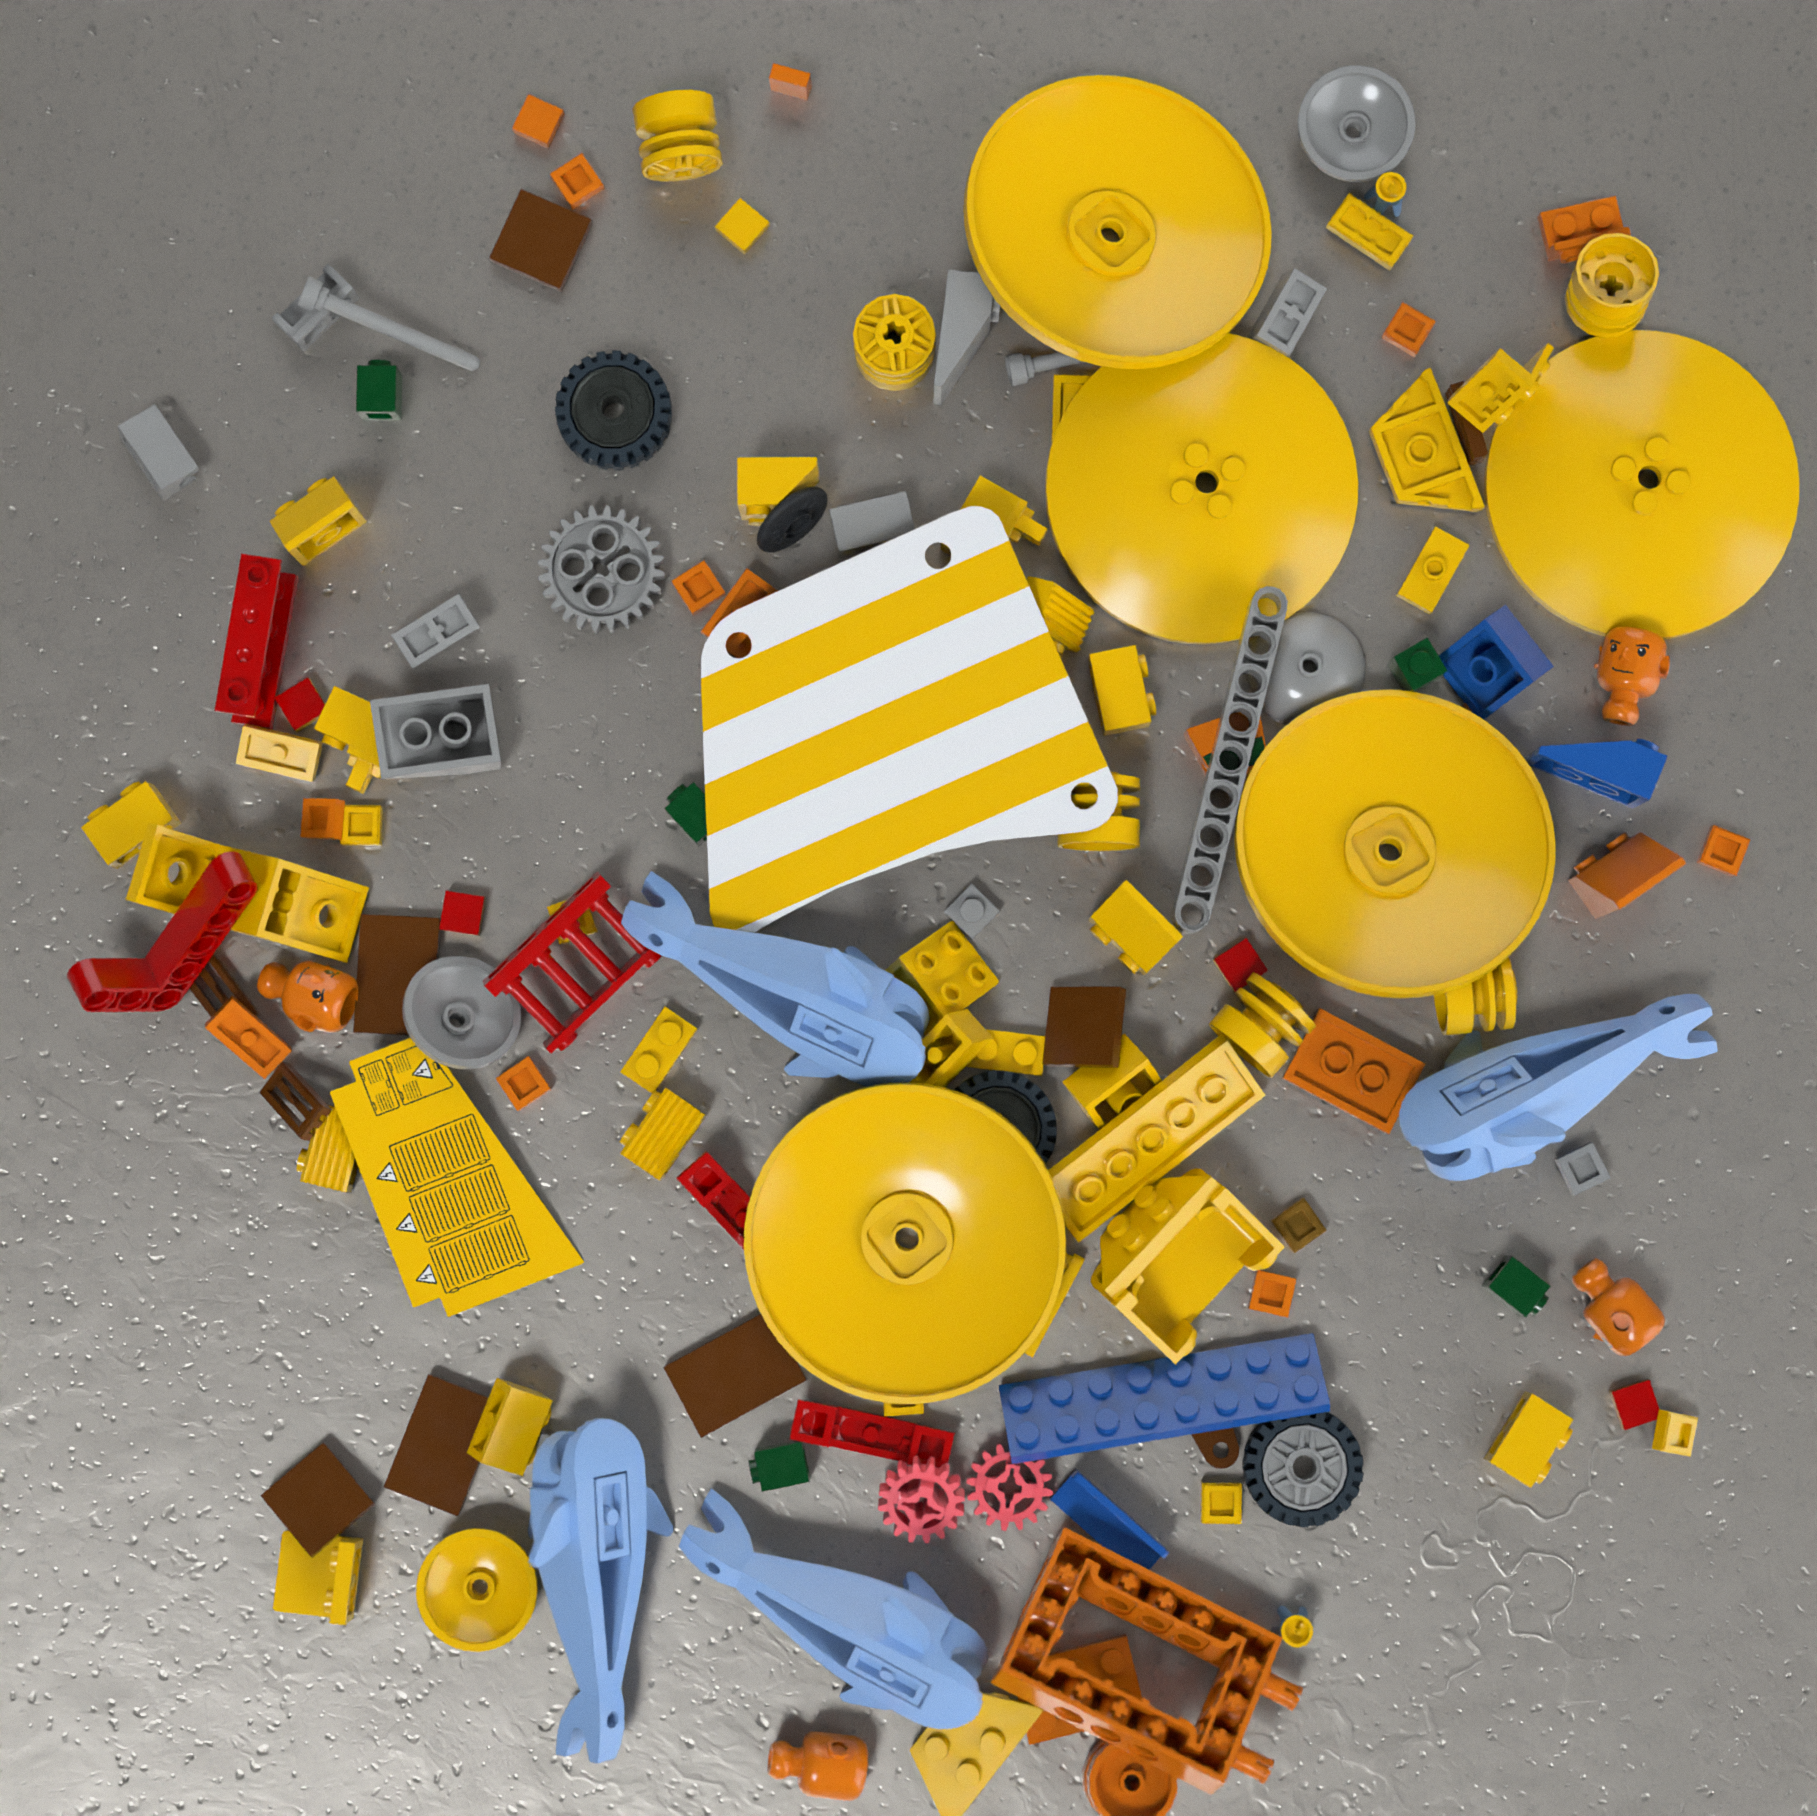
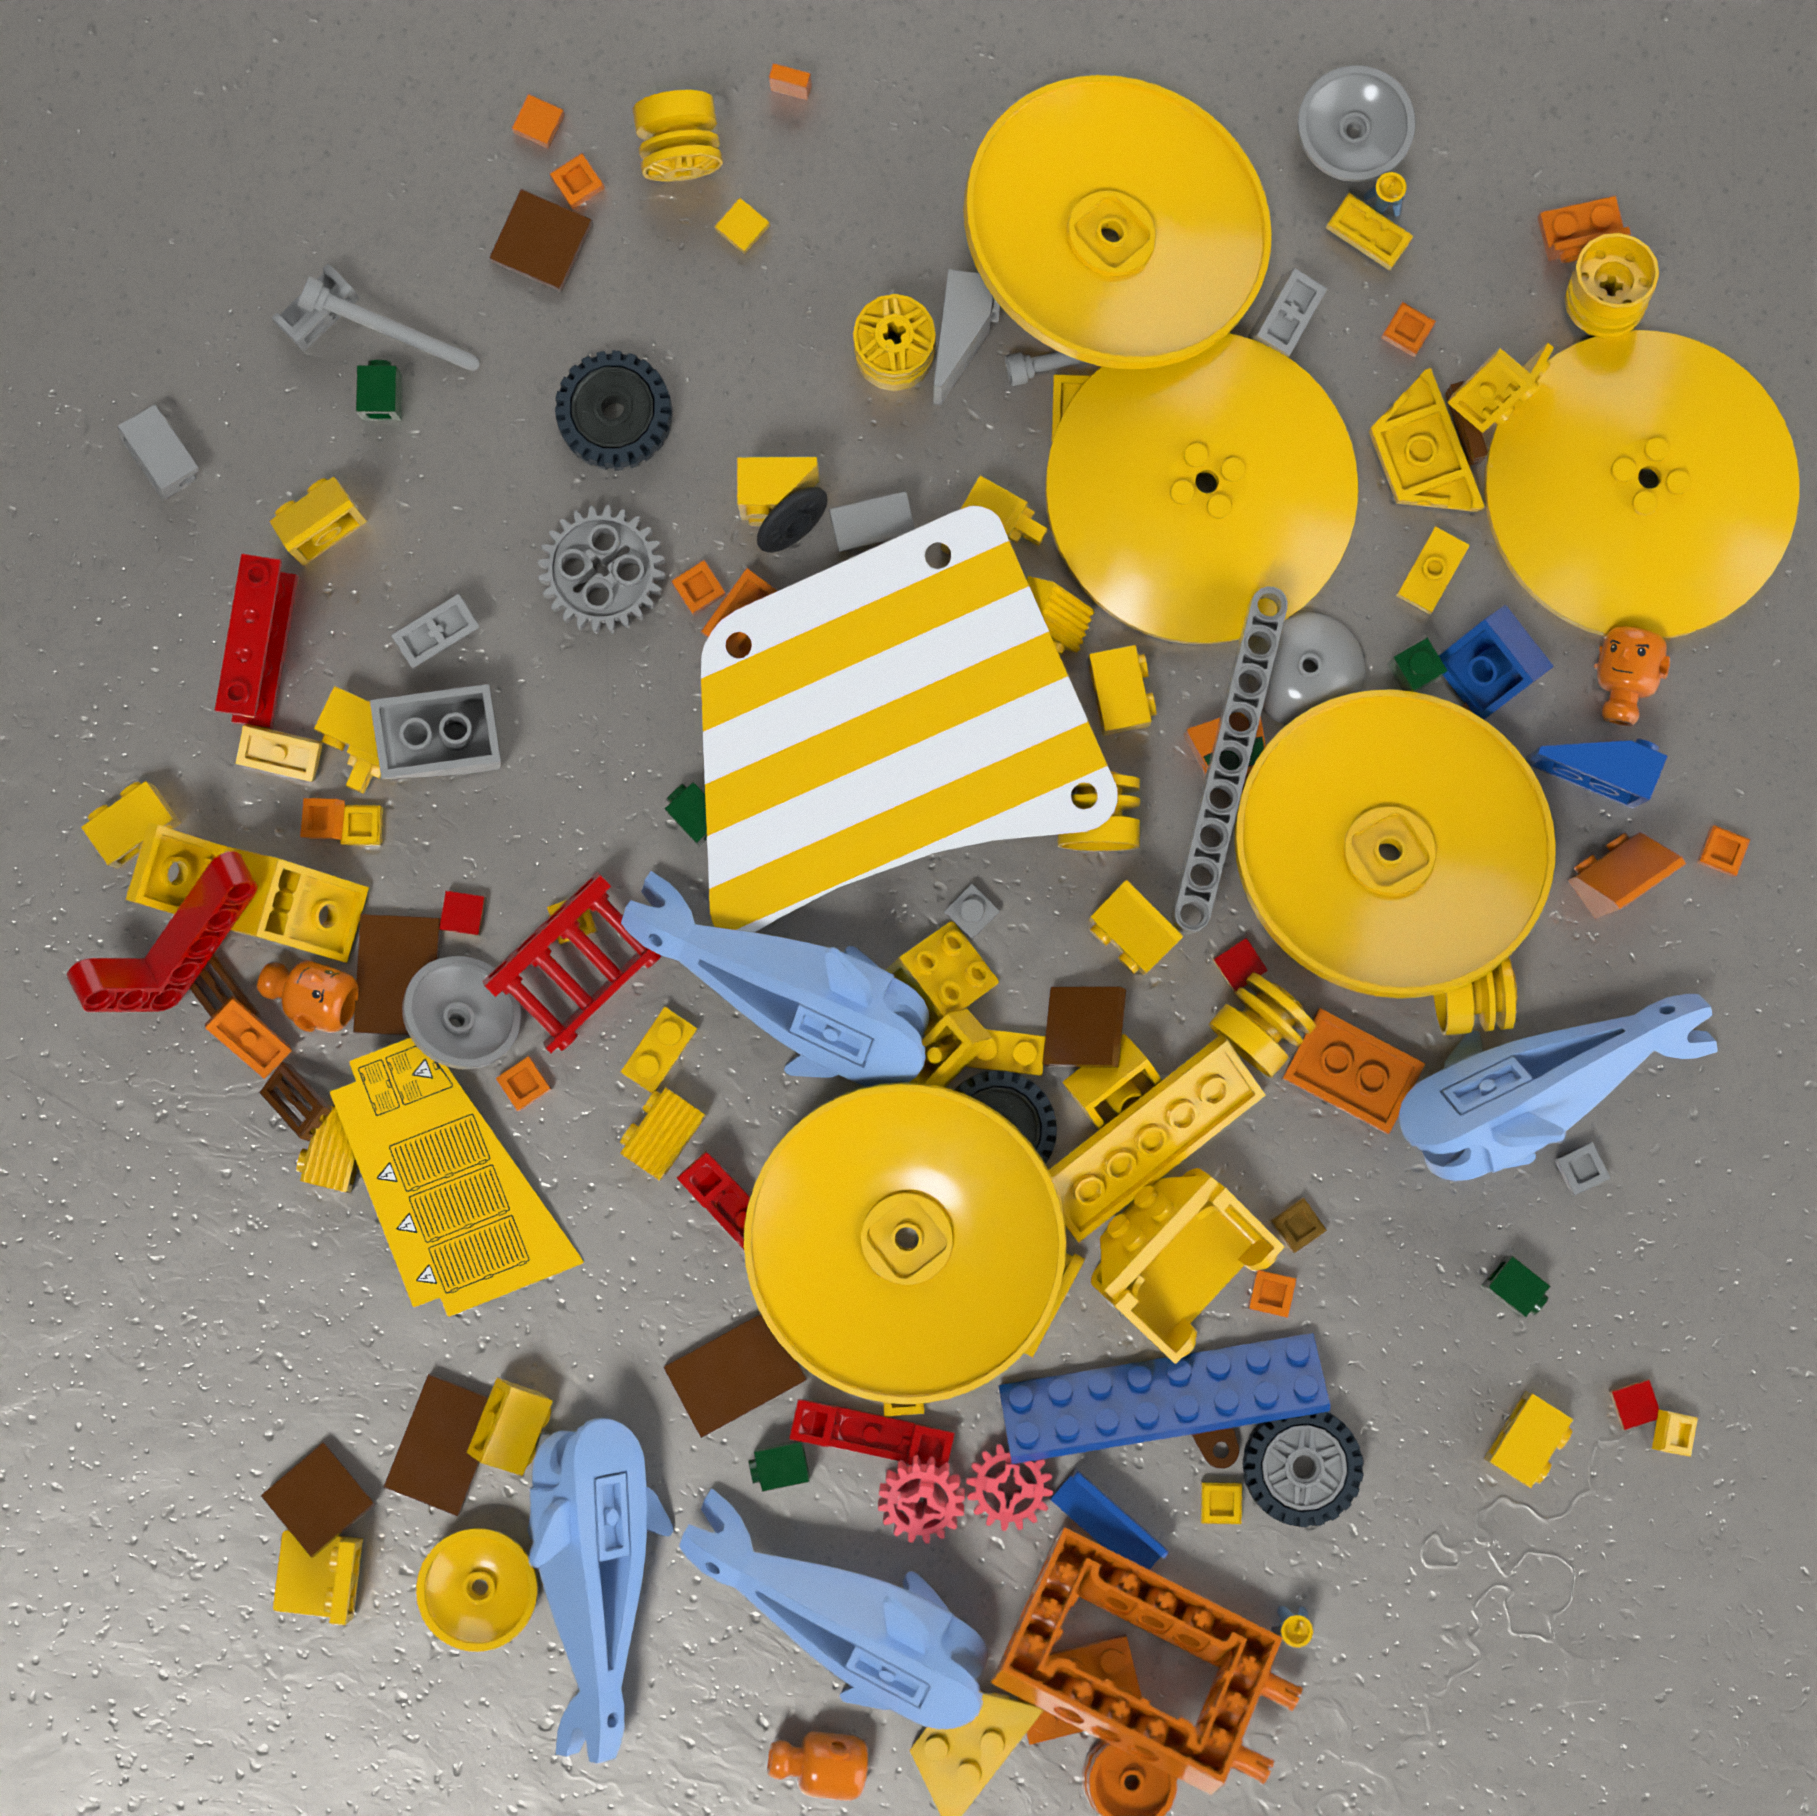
red tile [274,677,325,732] -> none
orange piece [1572,1258,1665,1356] -> none

